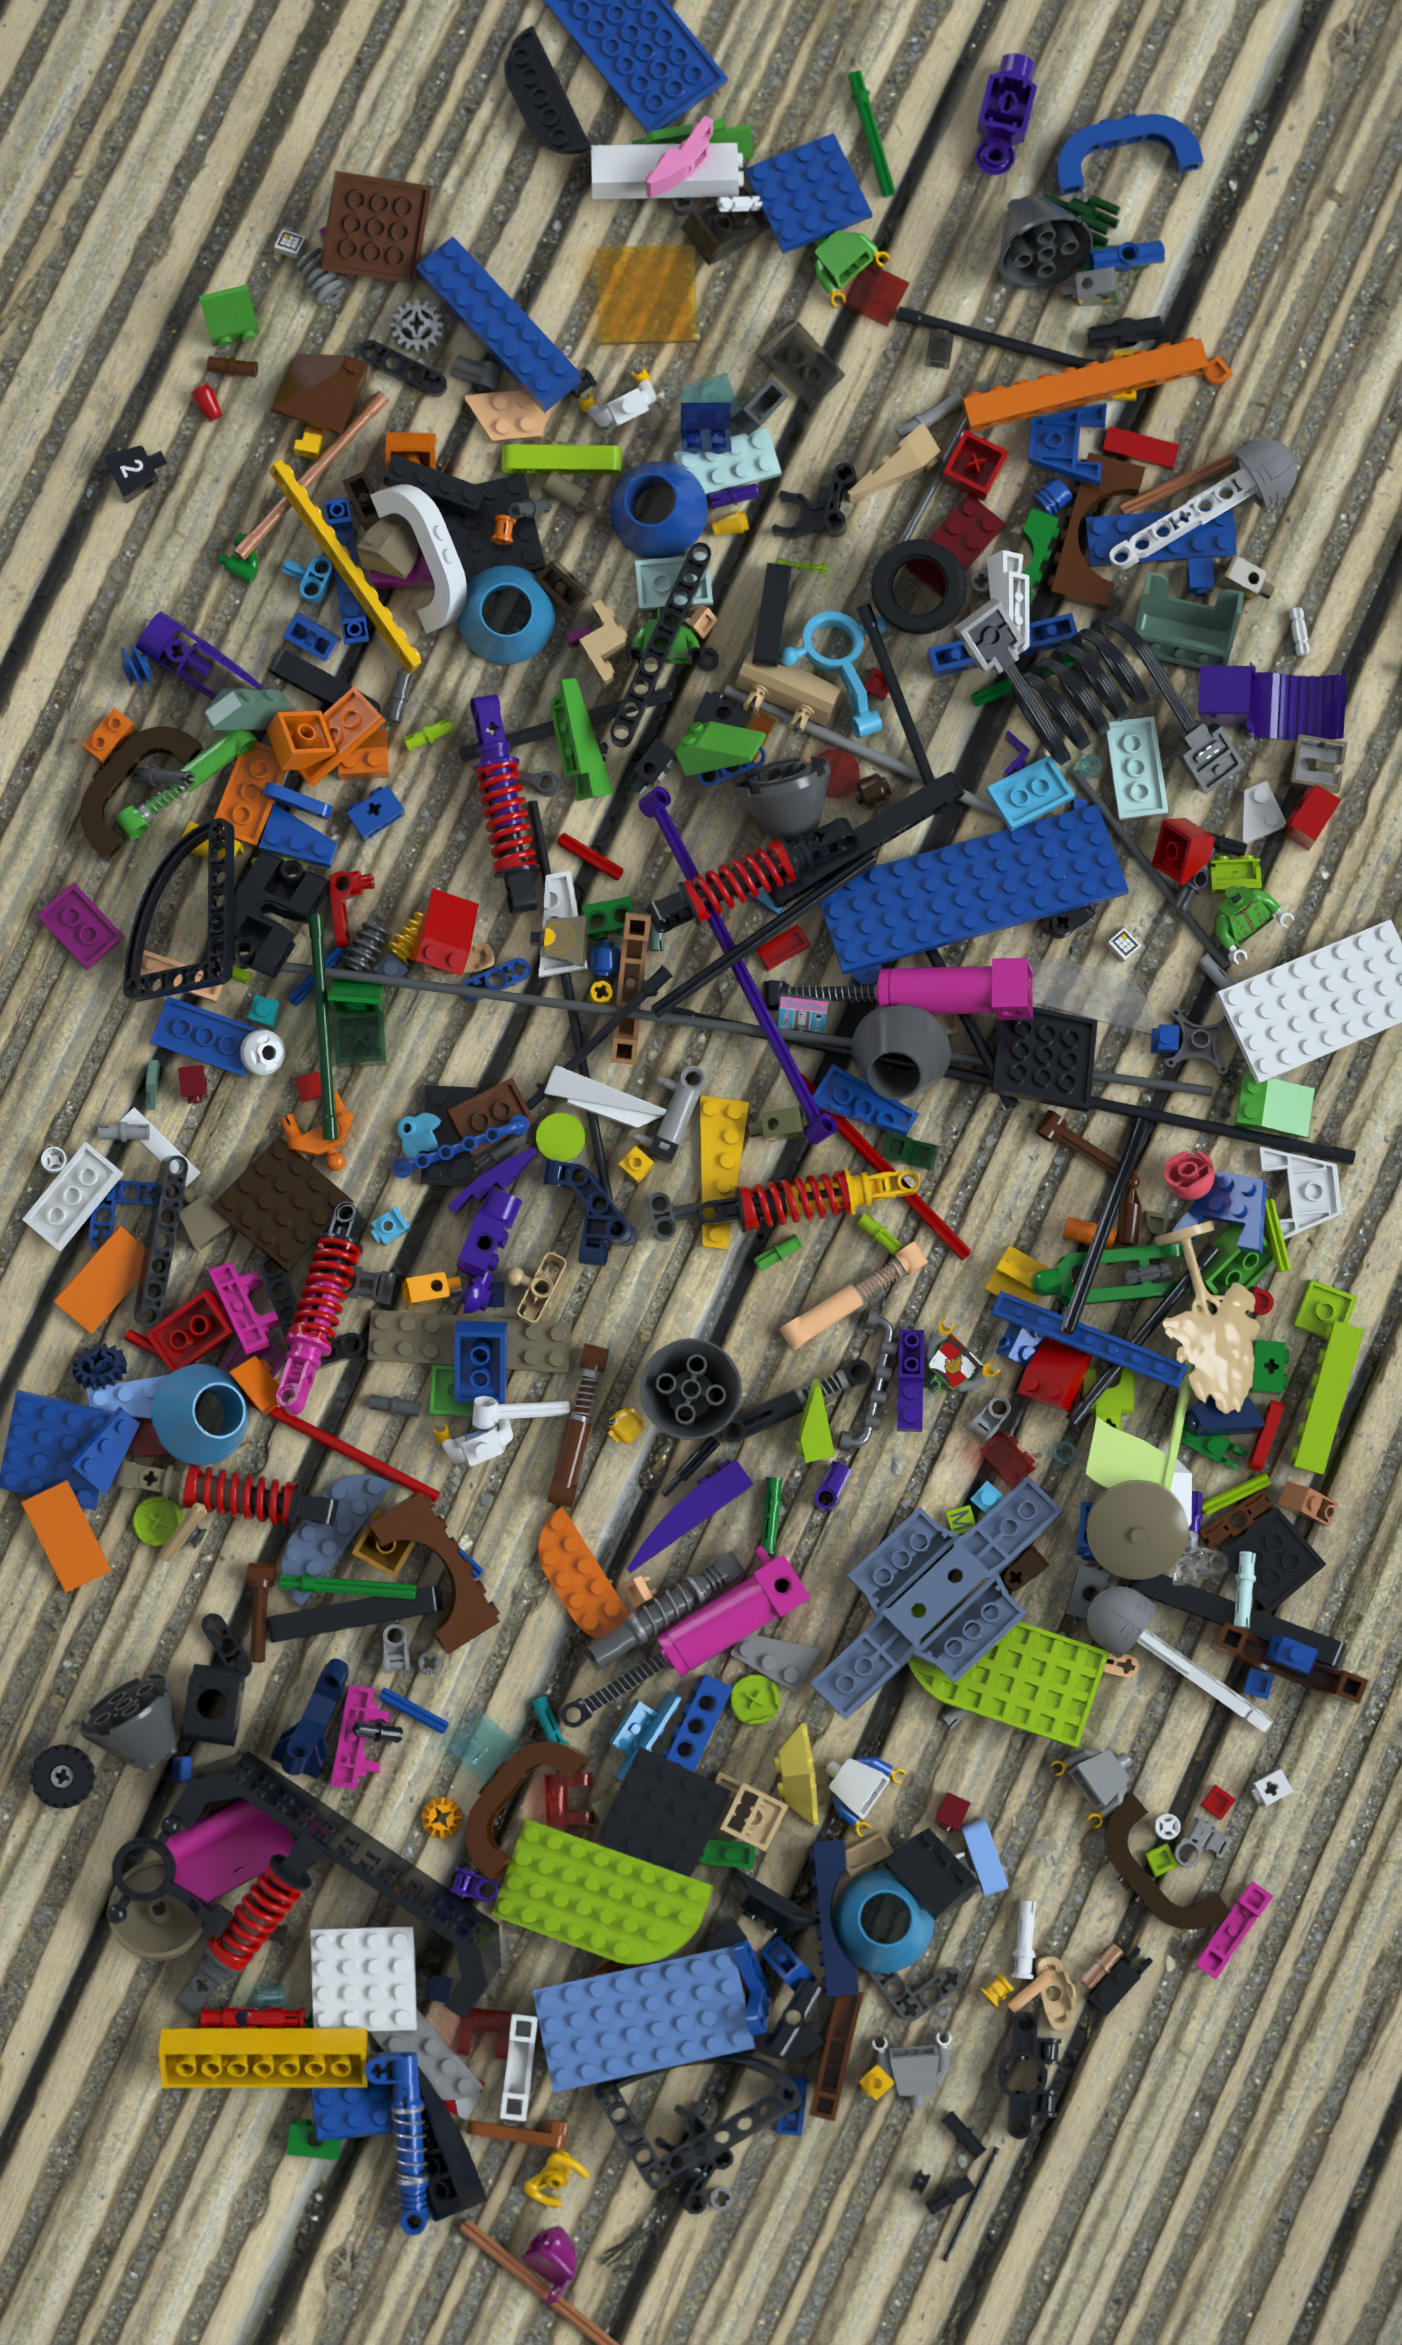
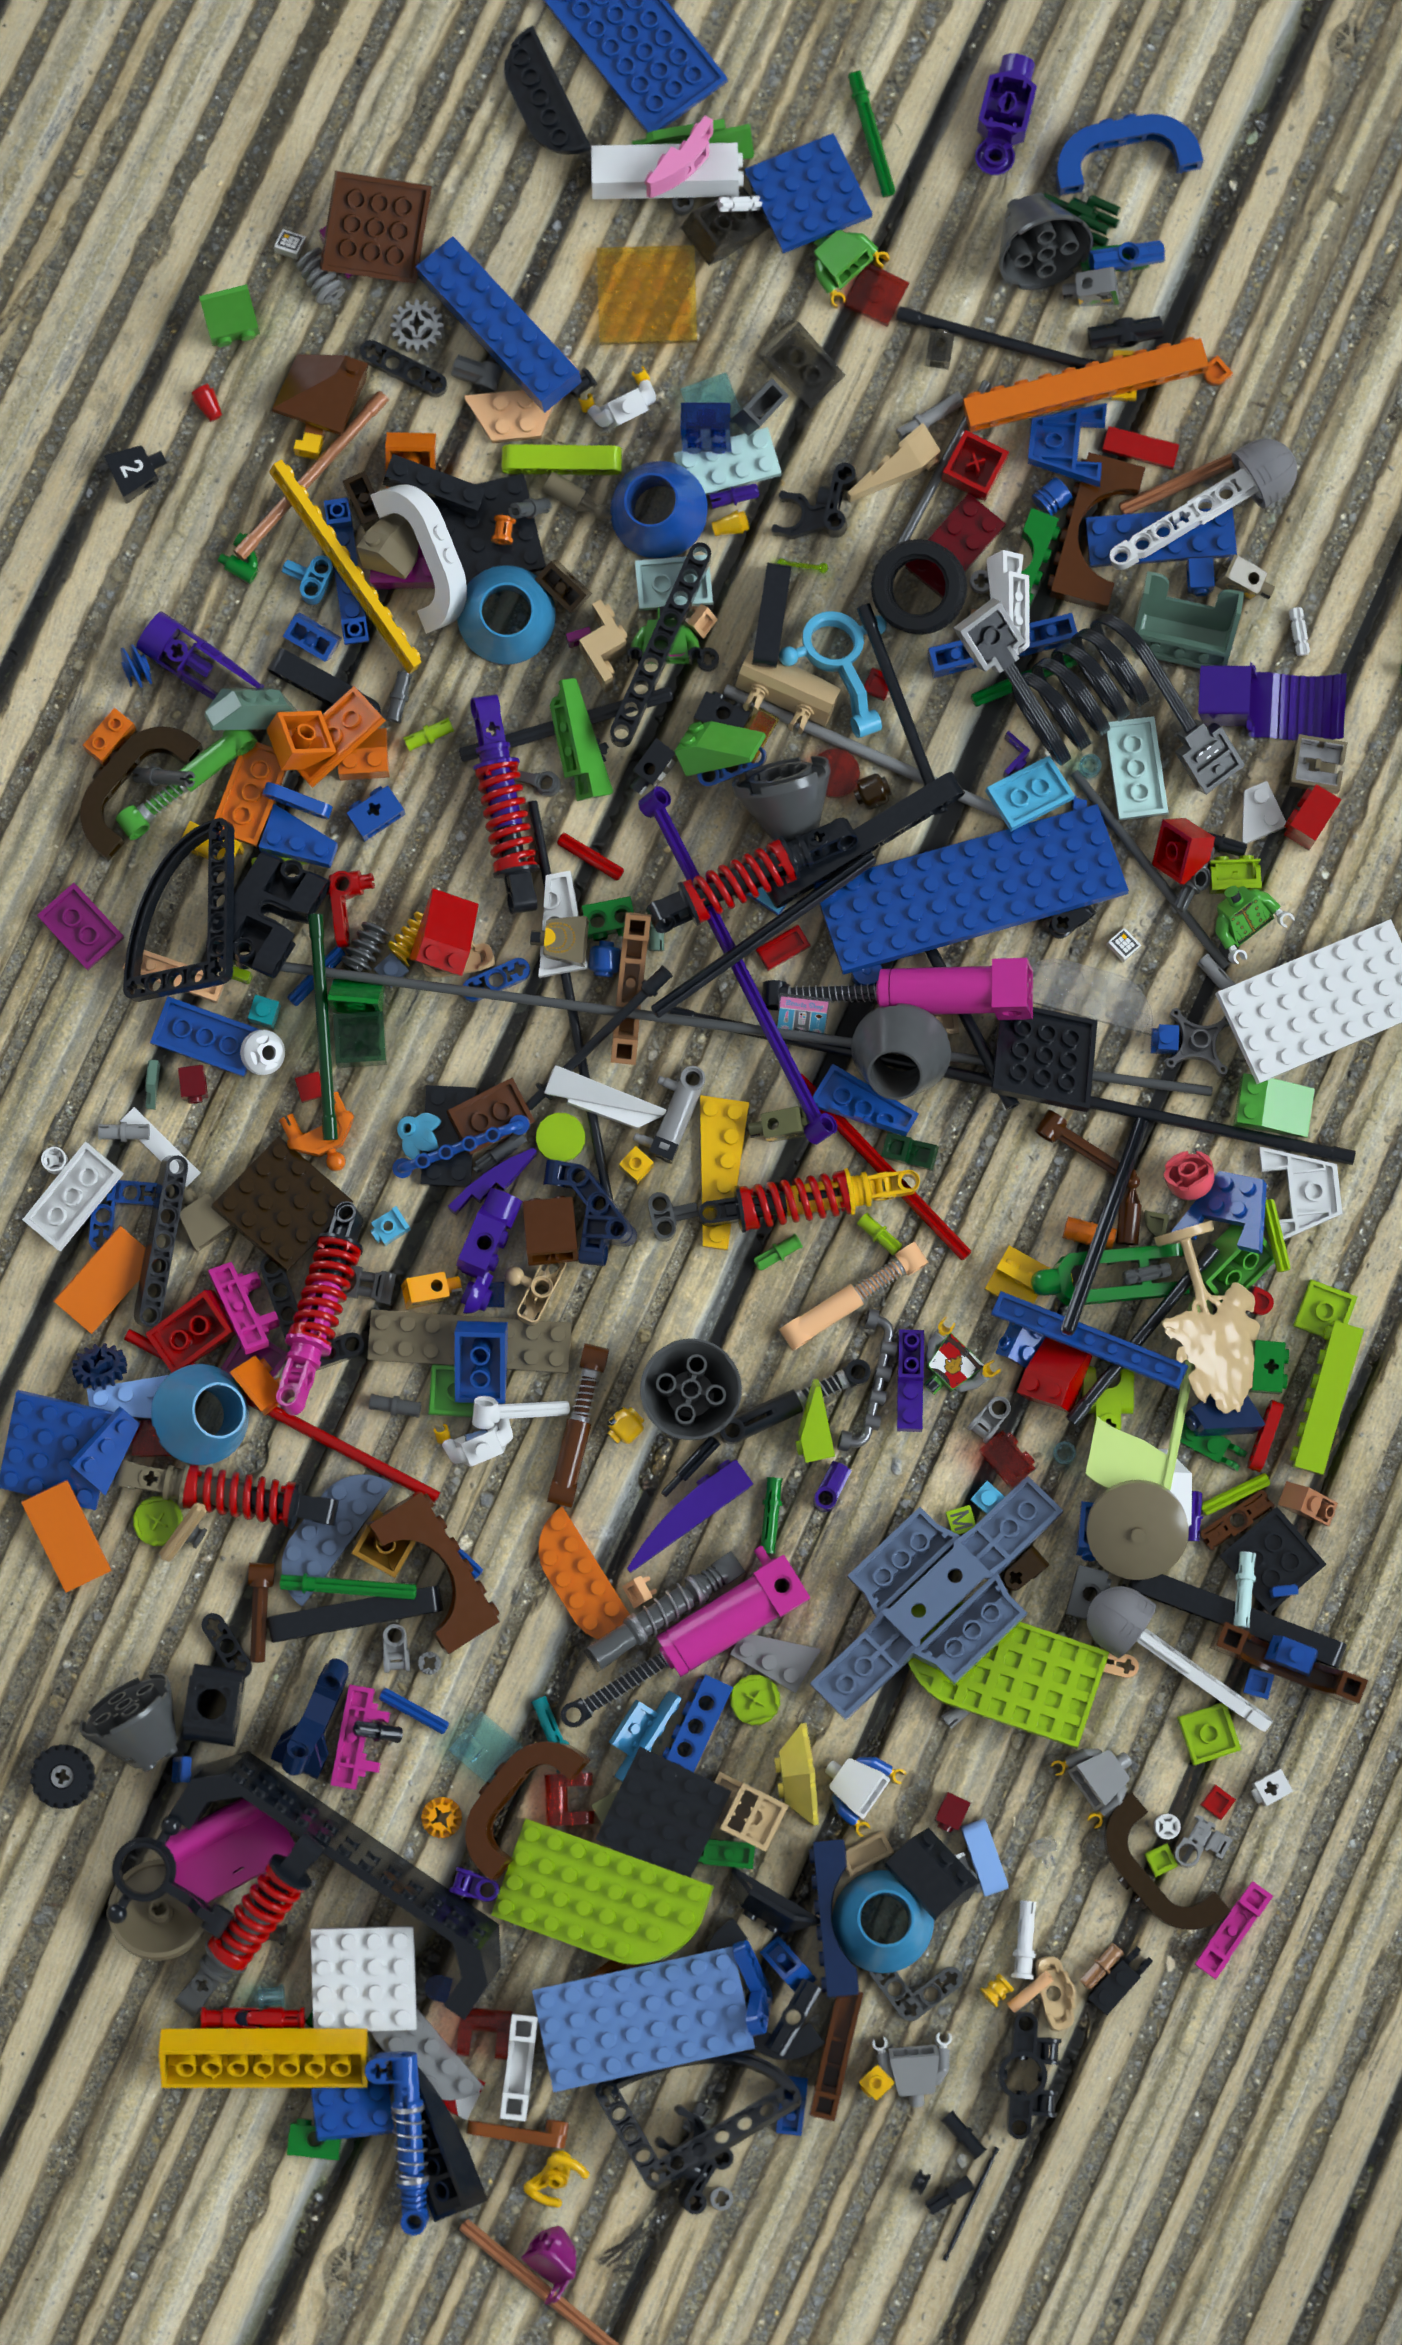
reddish brown pin [207,356,258,378] -> none
yellow bush [589,981,614,1005] -> none
clear tile [1173,1531,1229,1587] -> none
none -> reddish brown brick [523,1196,579,1266]
none -> lime tile [1177,1703,1242,1766]
none -> blue tile [1269,1584,1299,1598]

